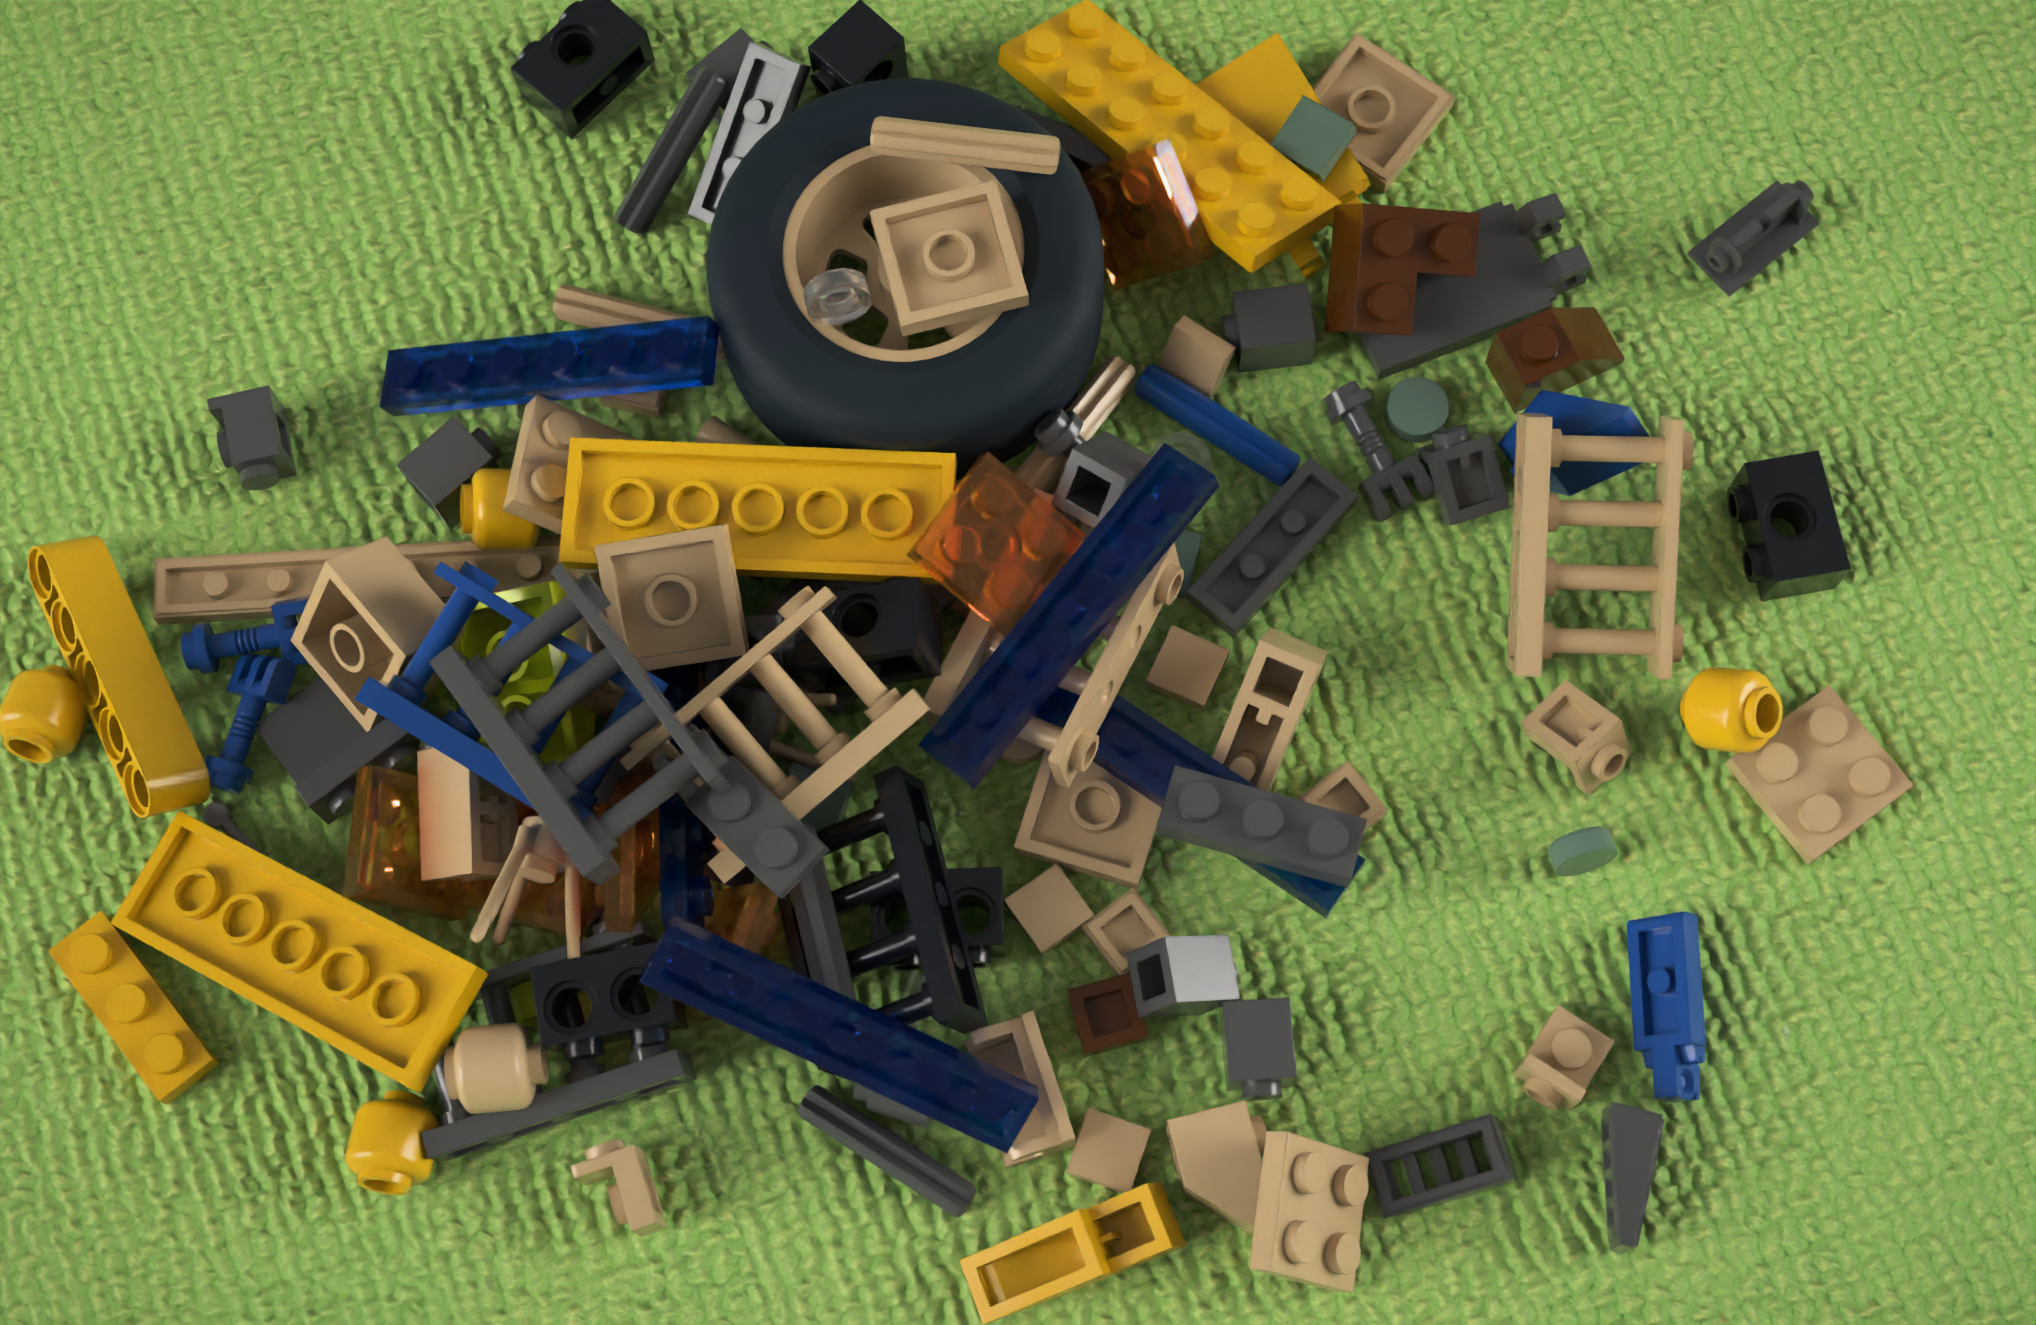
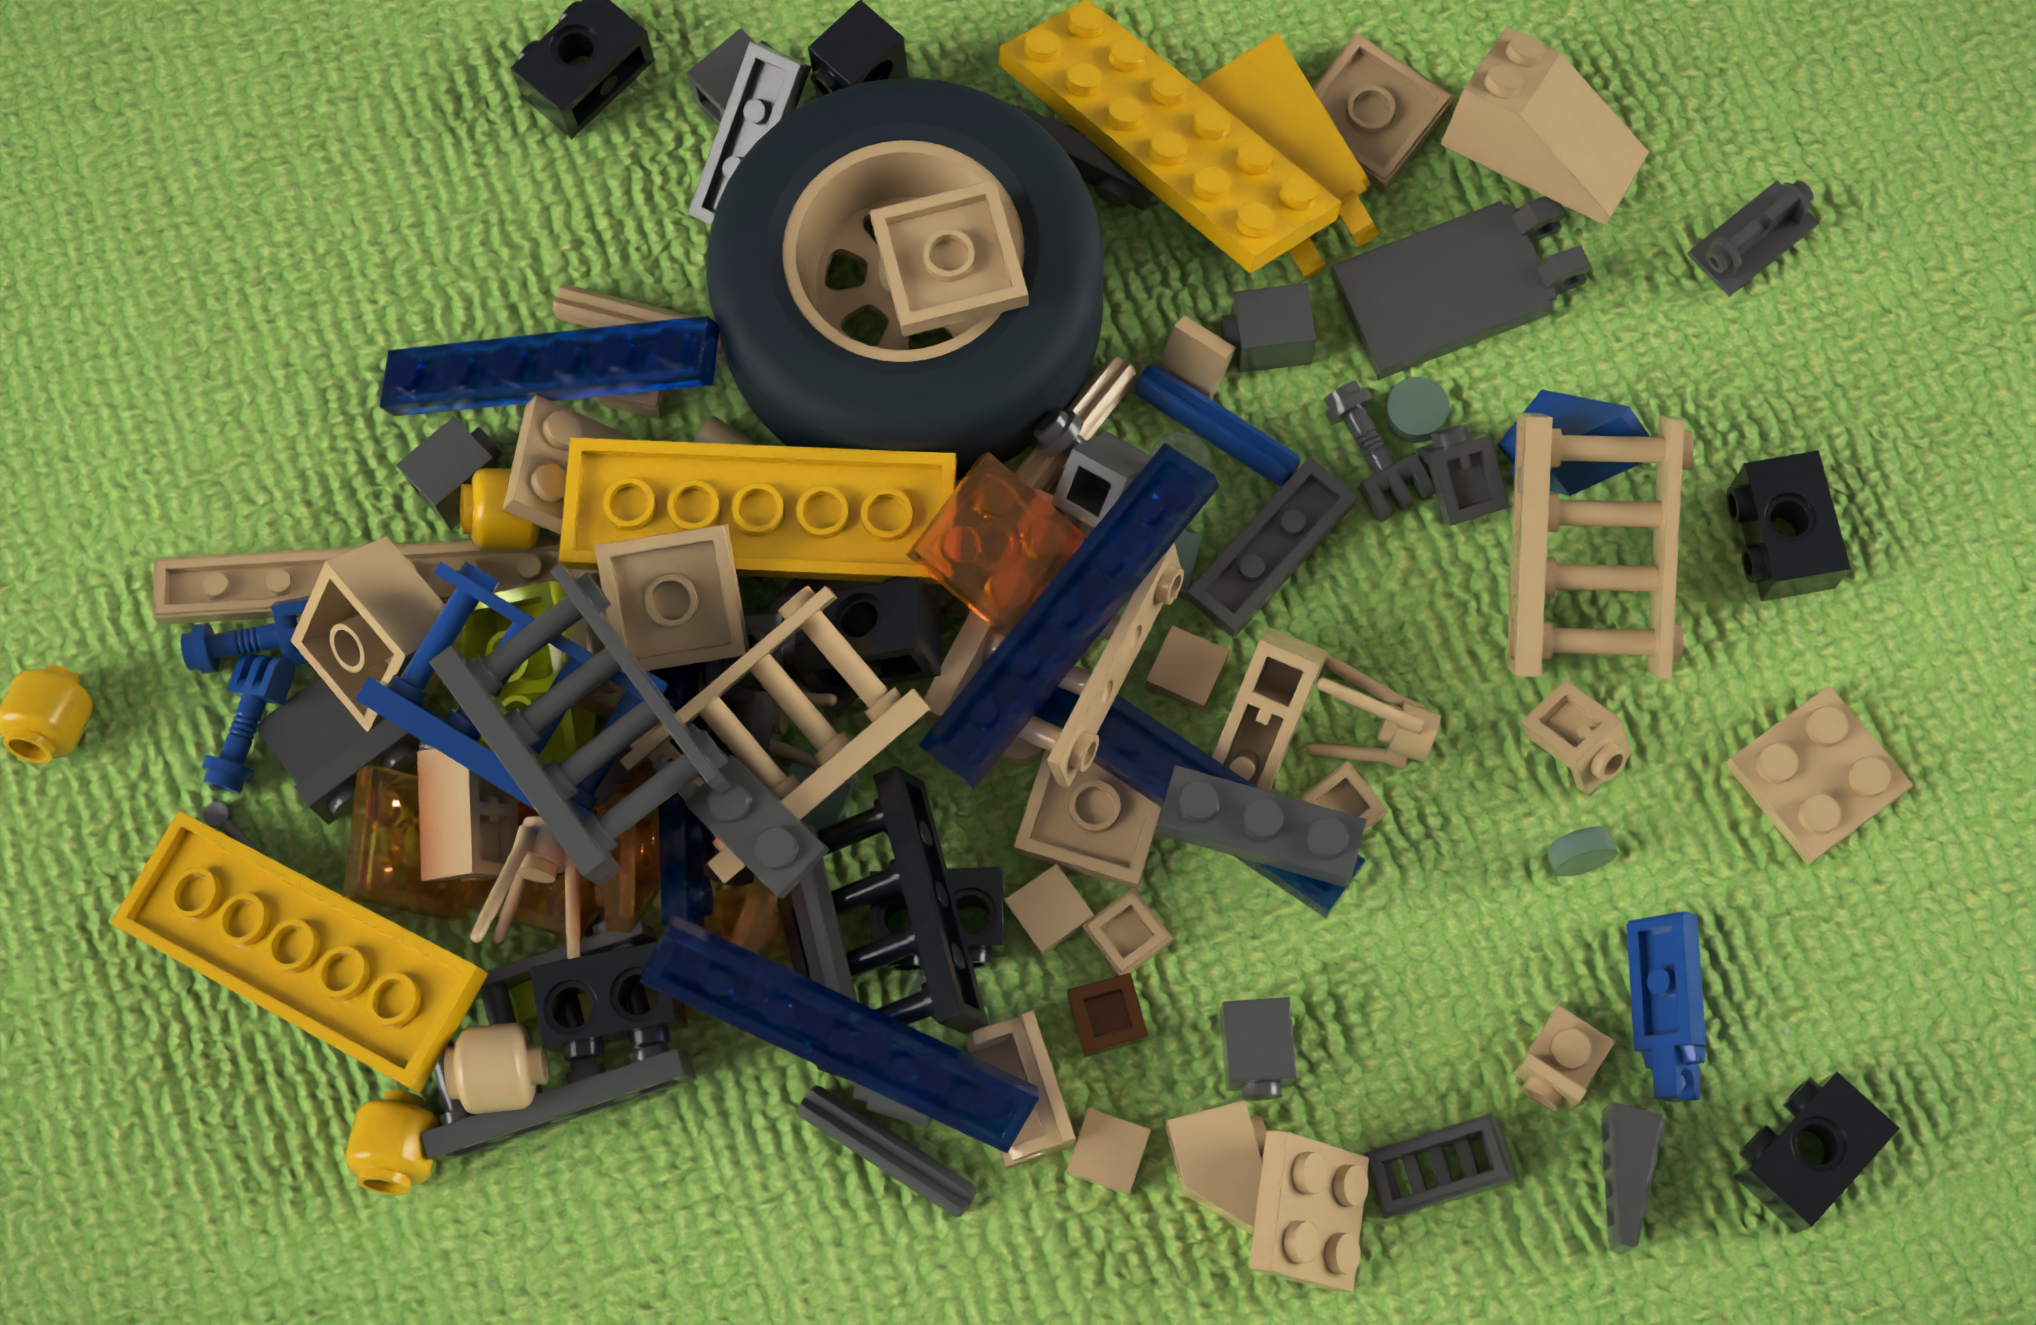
yellow beam [27,535,210,818] -> none
yellow plate [48,910,220,1105] -> none
dark grey brick [207,385,297,490] -> none
tan bracket [571,1139,667,1237] -> none
dark grey axle [615,67,730,235] -> none
clear tile [803,268,872,325] -> none
tan axle [870,116,1060,175] -> none
yellow slope [959,1182,1186,1325] -> none
clear orange plate [1079,138,1216,290] -> none
brick [1127,934,1240,1018] -> none
sand green tile [1270,95,1357,182] -> none
reddish brown brick [1325,203,1481,336] -> none
reddish brown slope [1485,307,1625,414] -> none
yellow head [1680,667,1783,754] -> none
none -> tan plant [1306,654,1441,770]
none -> tan slope [1441,27,1649,226]
none -> black brick [1734,1071,1900,1234]

